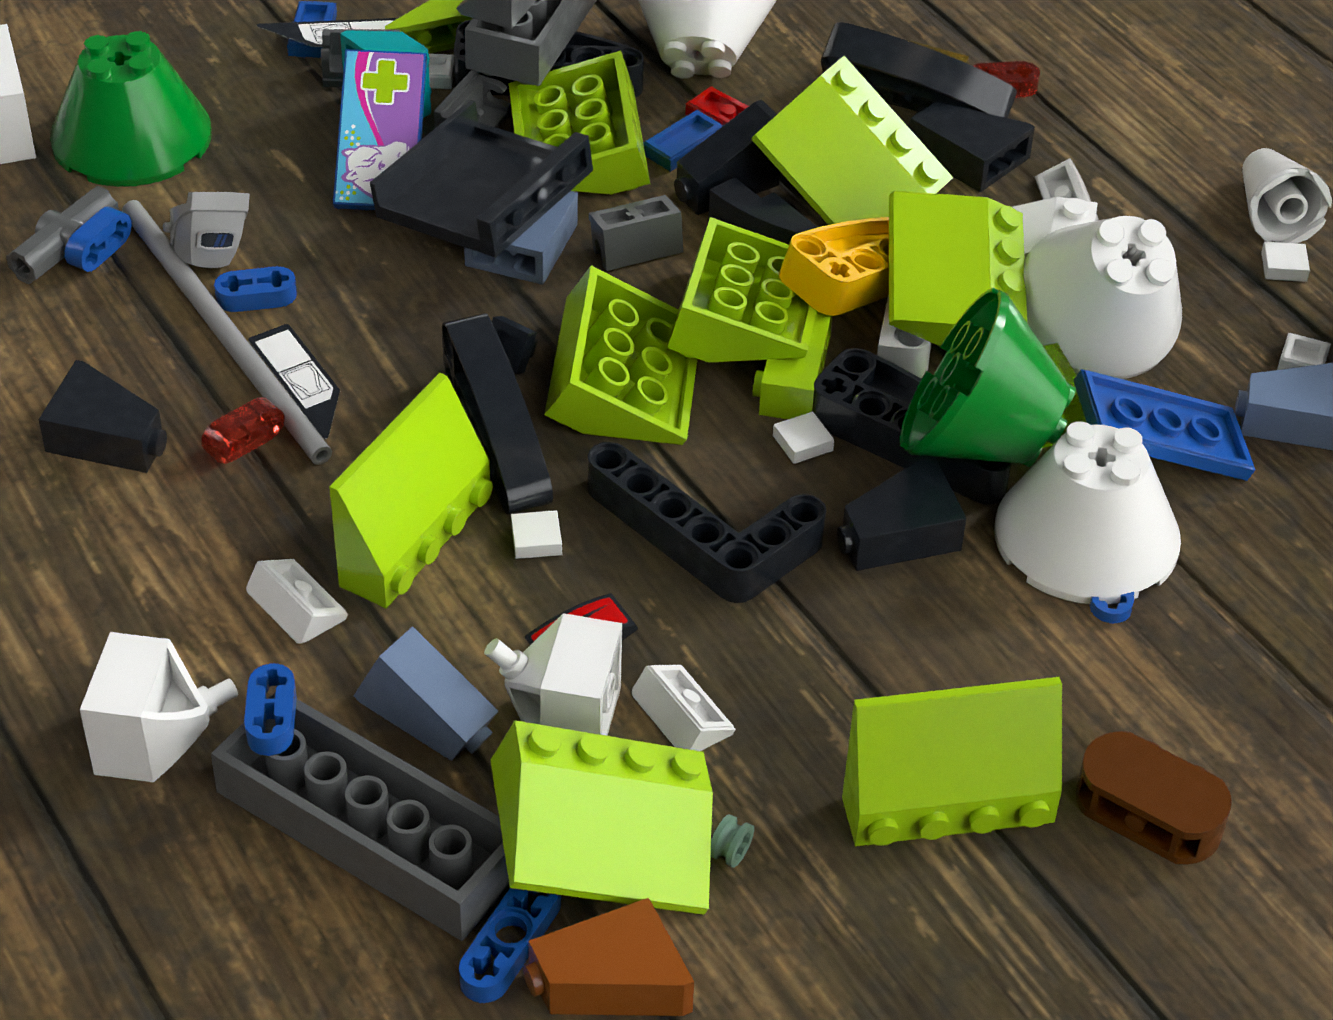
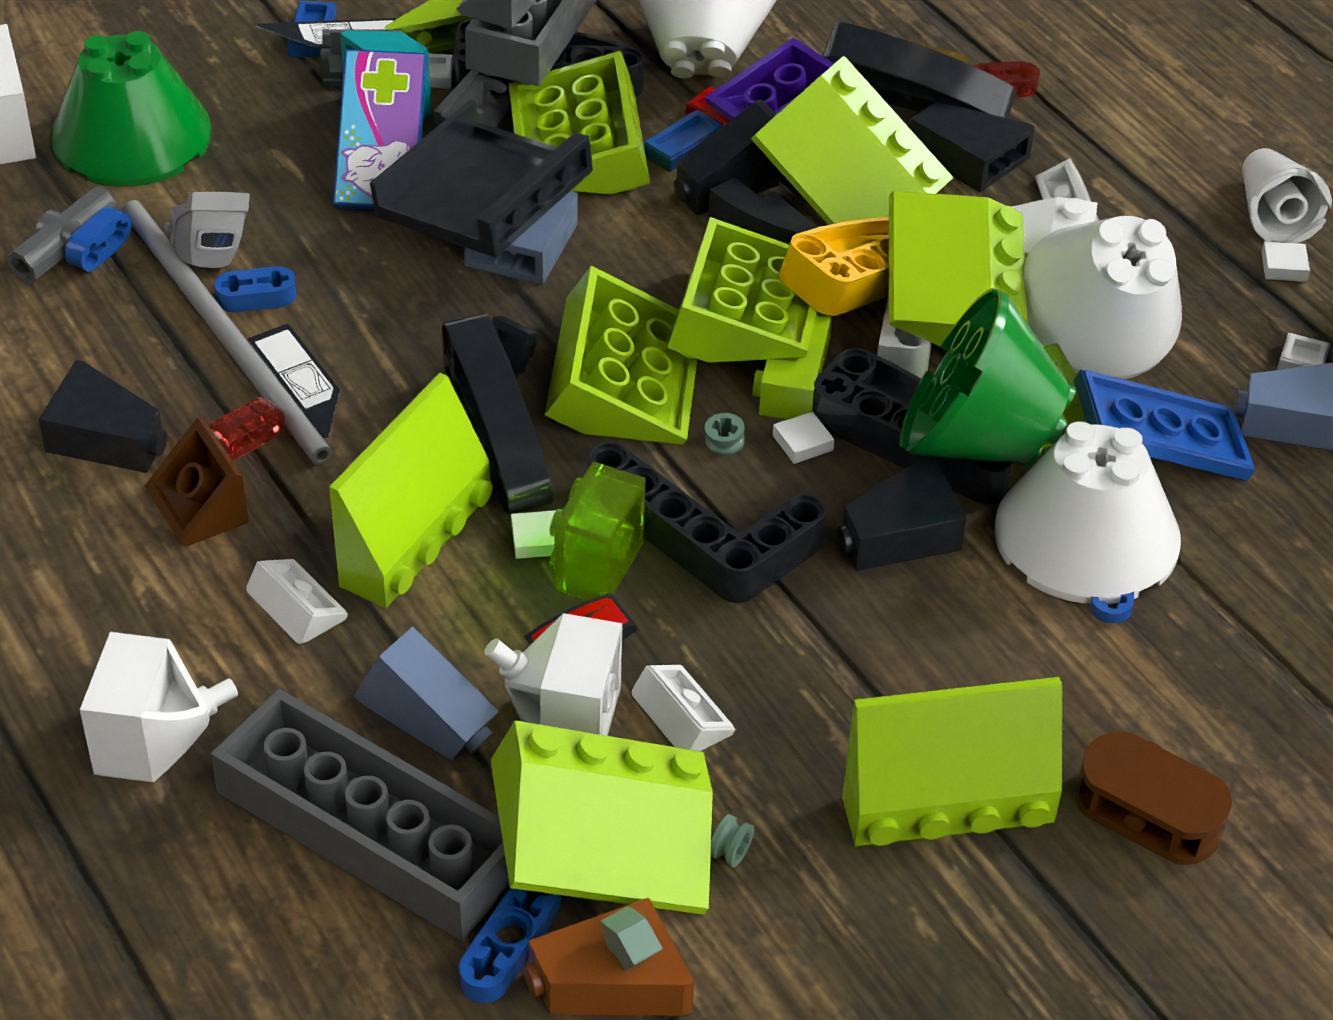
blue beam [244,663,297,756] -> none
dark grey hinge [589,195,683,271] -> none
none -> reddish brown slope [145,417,249,546]
none -> clear neon green slope [549,462,646,600]
none -> sand green piece [600,905,663,971]
none -> dark purple slope [705,37,834,120]
none -> sand green bush [705,413,745,455]

